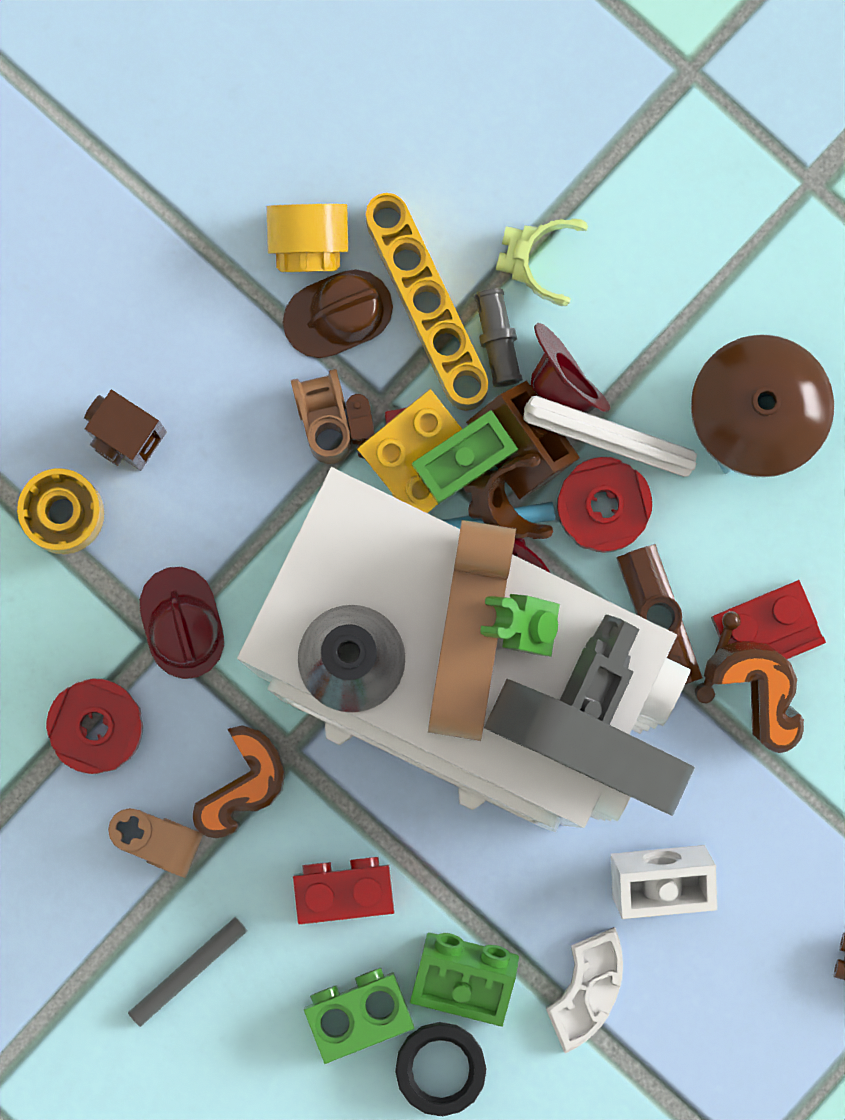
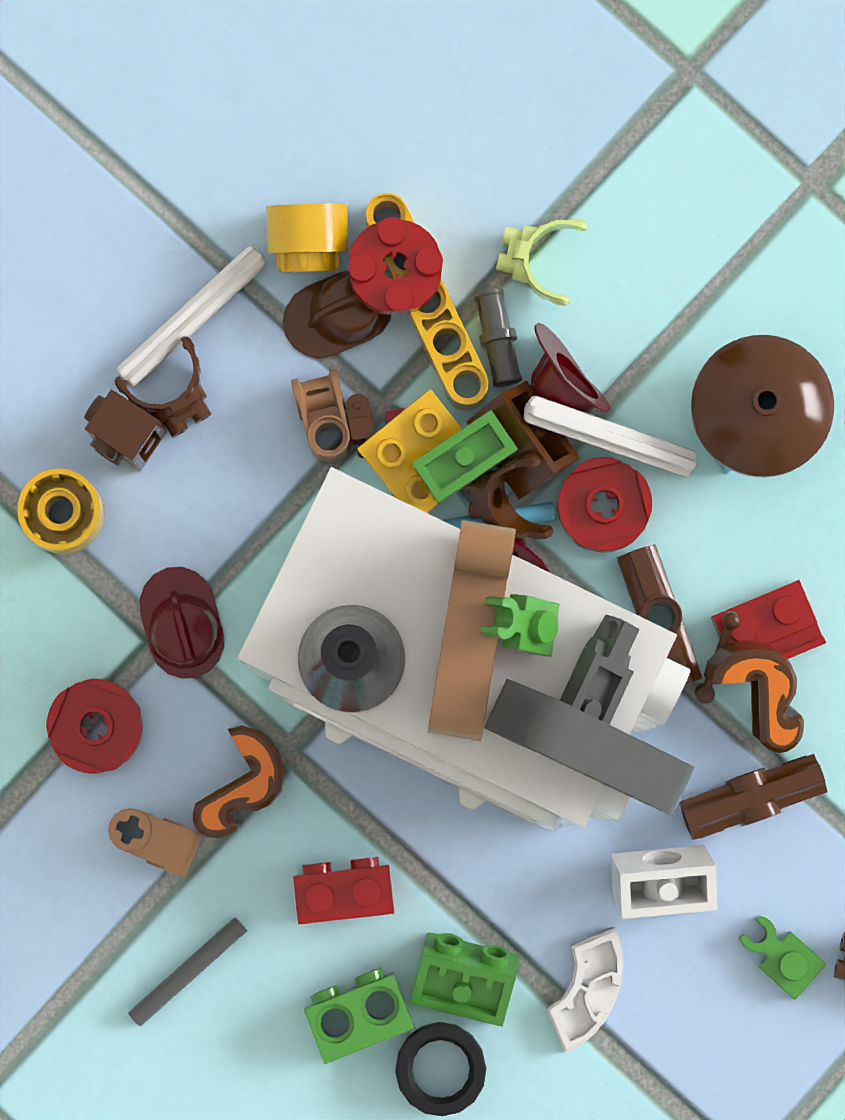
none -> reddish brown helmet [114,336,211,438]
none -> white axle [117,246,266,387]
none -> red plate [348,217,443,315]
none -> reddish brown piece [679,754,828,840]
none -> bright green plate [739,915,827,1000]

